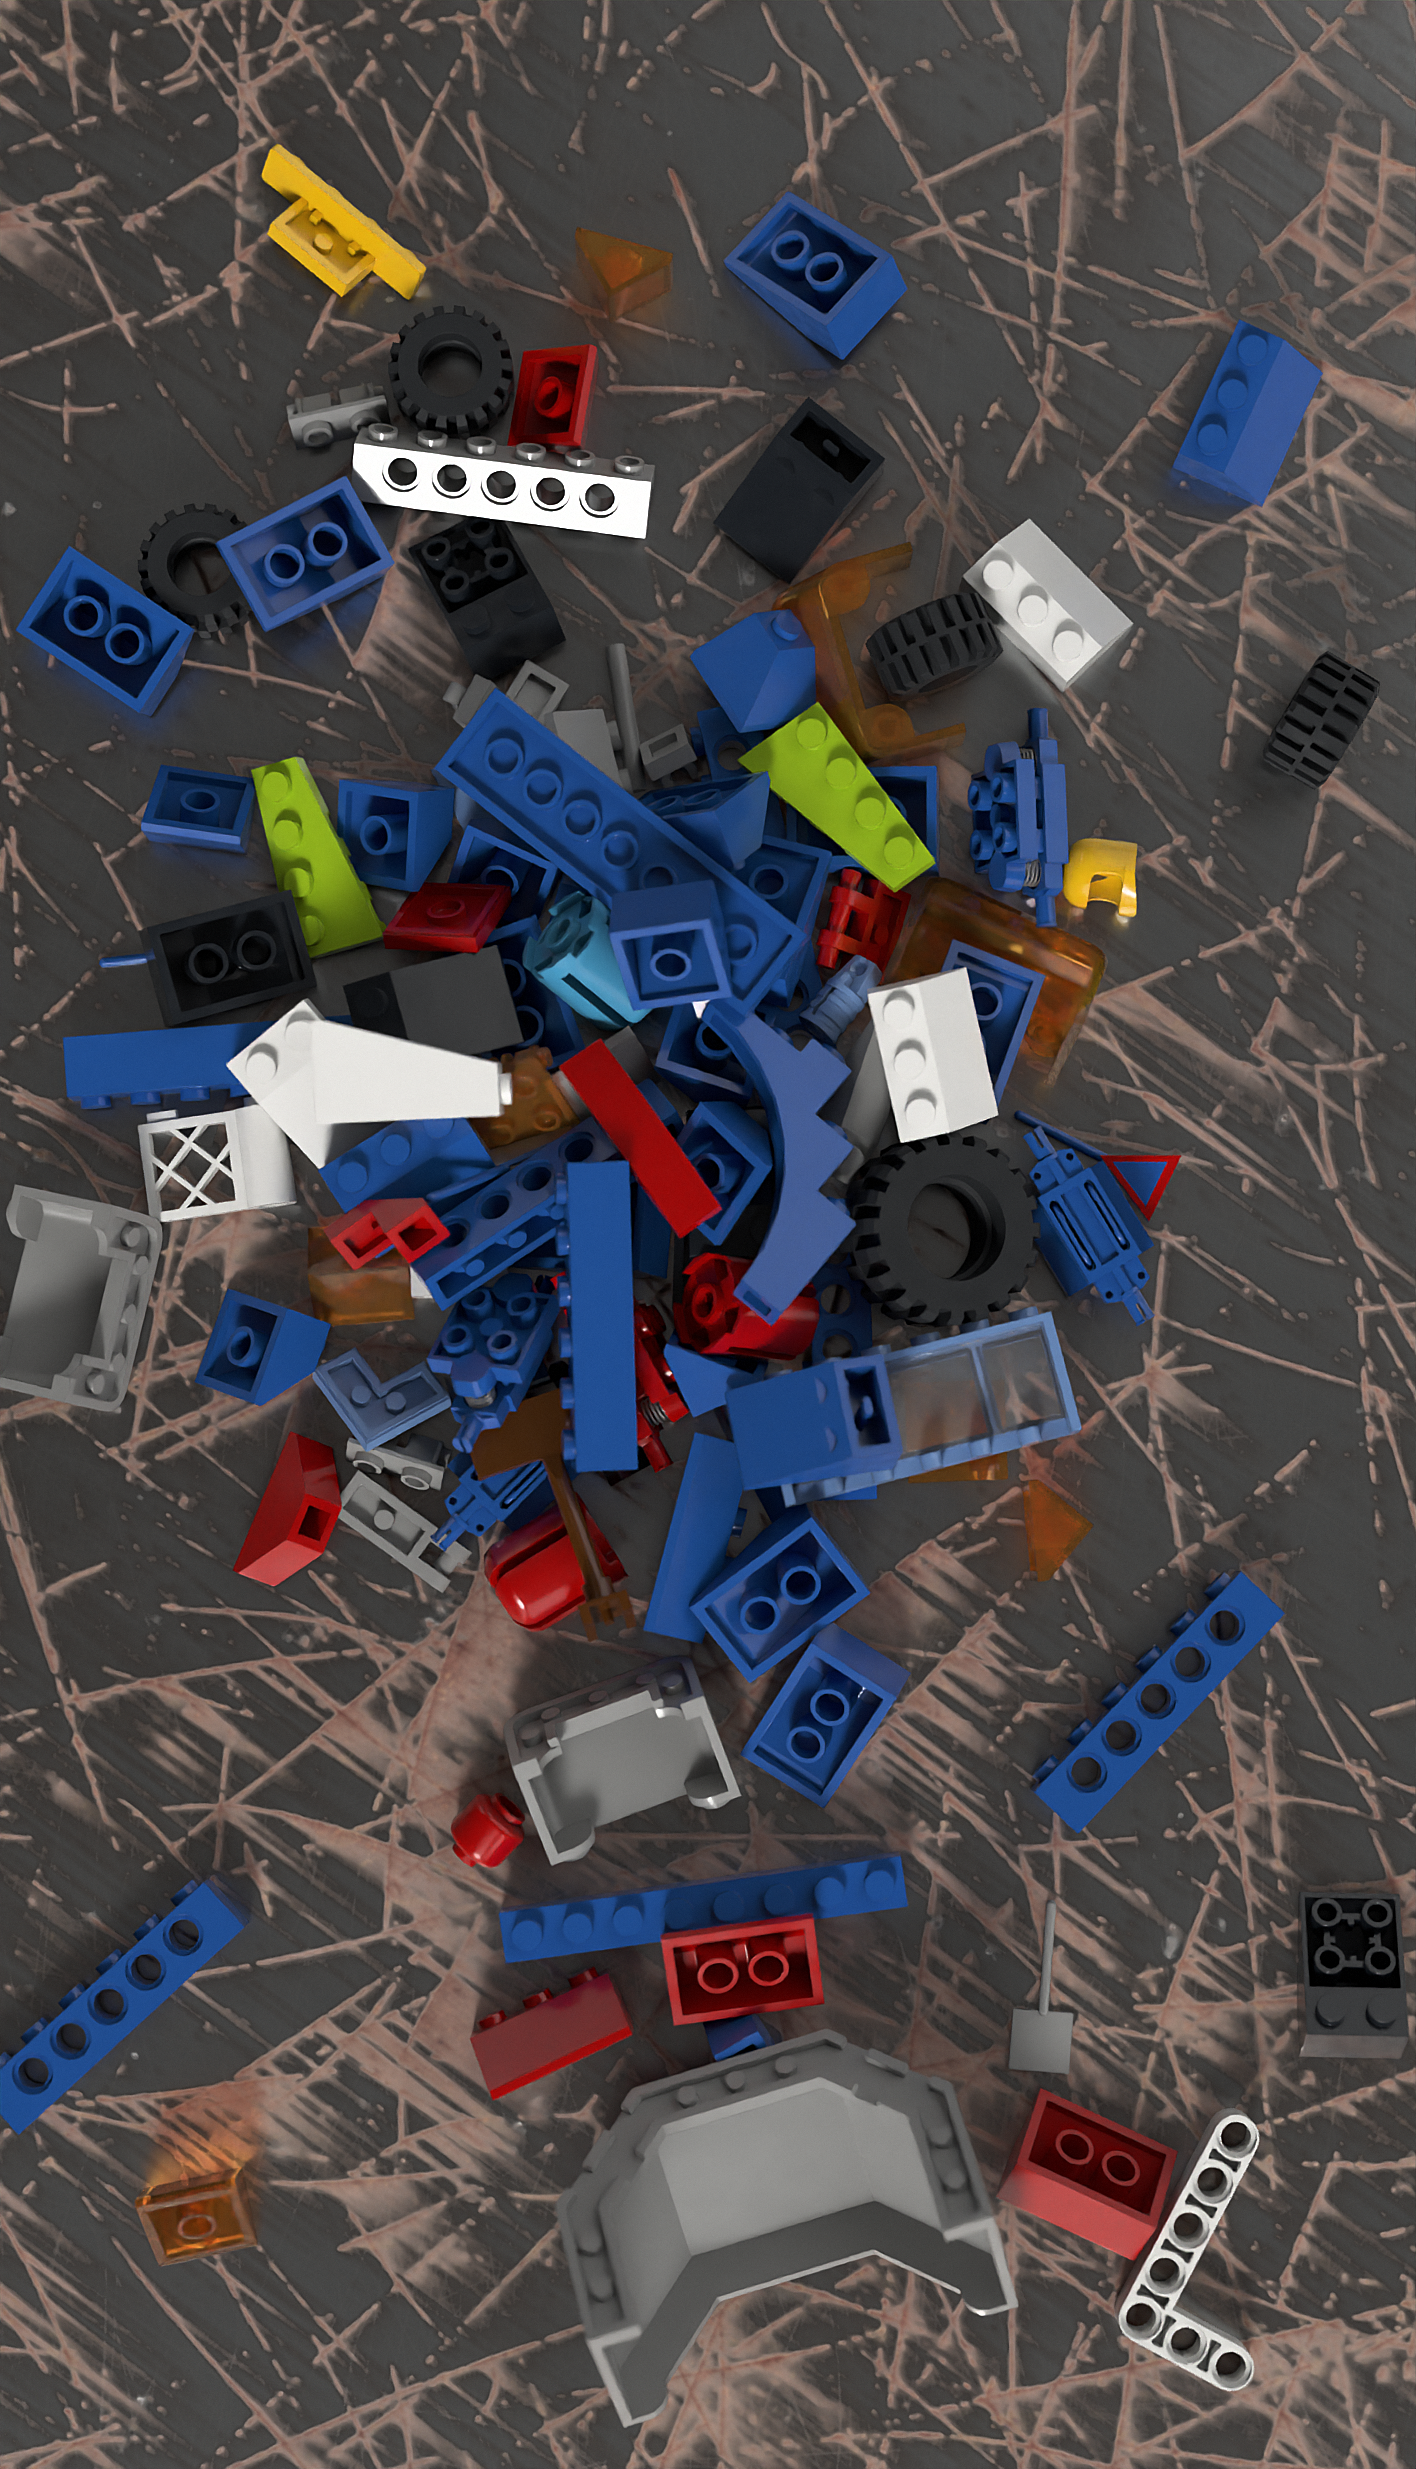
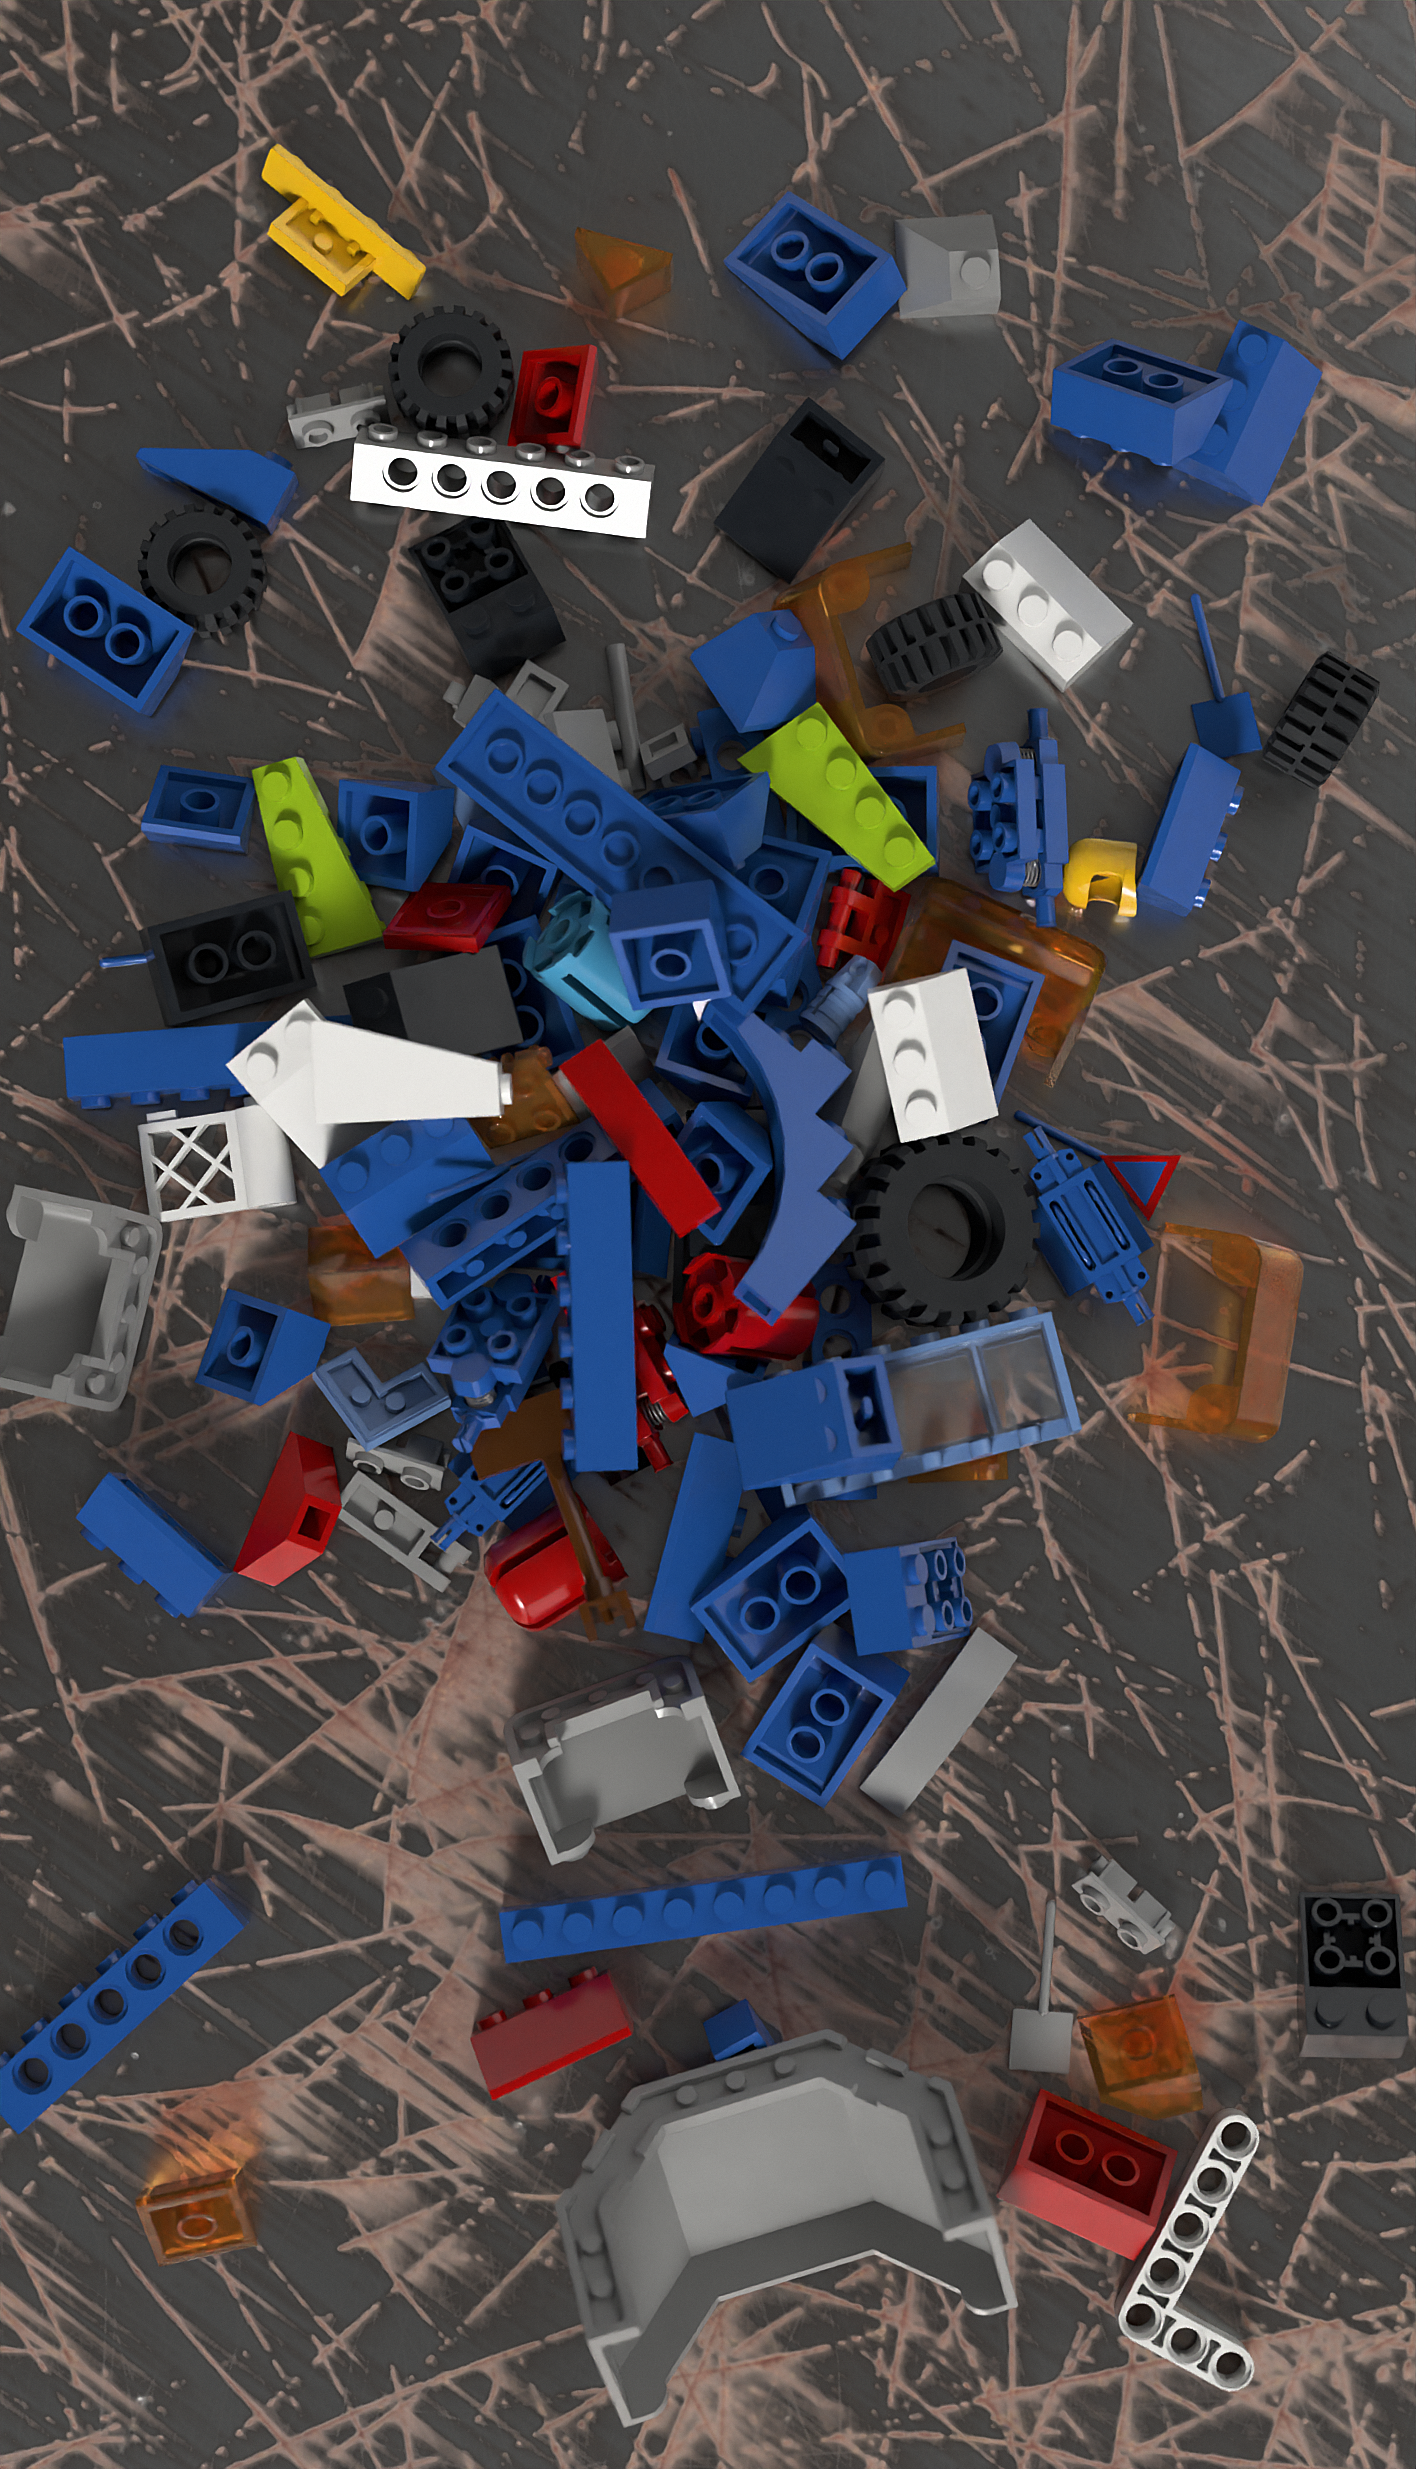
blue slope [216,475,395,632] -> none
red slope [323,1198,451,1271] -> none
red head [450,1792,525,1868] -> none
red slope [661,1913,825,2026] -> none
clear orange slope [1021,1479,1094,1582] -> none
blue brick [1030,1571,1285,1834] -> none
none -> blue slope [75,1472,233,1618]
none -> blue slope [136,448,299,536]
none -> blue slope [843,1536,973,1656]
none -> light grey slope [859,1626,1018,1818]
none -> light grey slope [894,215,1001,319]
none -> blue slope [1050,338,1233,466]
none -> light grey hinge [1071,1855,1175,1955]
none -> clear orange slope [1077,1994,1204,2121]
none -> clear orange windscreen [1127,1222,1304,1444]
none -> blue slope [1135,742,1245,917]
none -> blue piece [1190,593,1262,759]

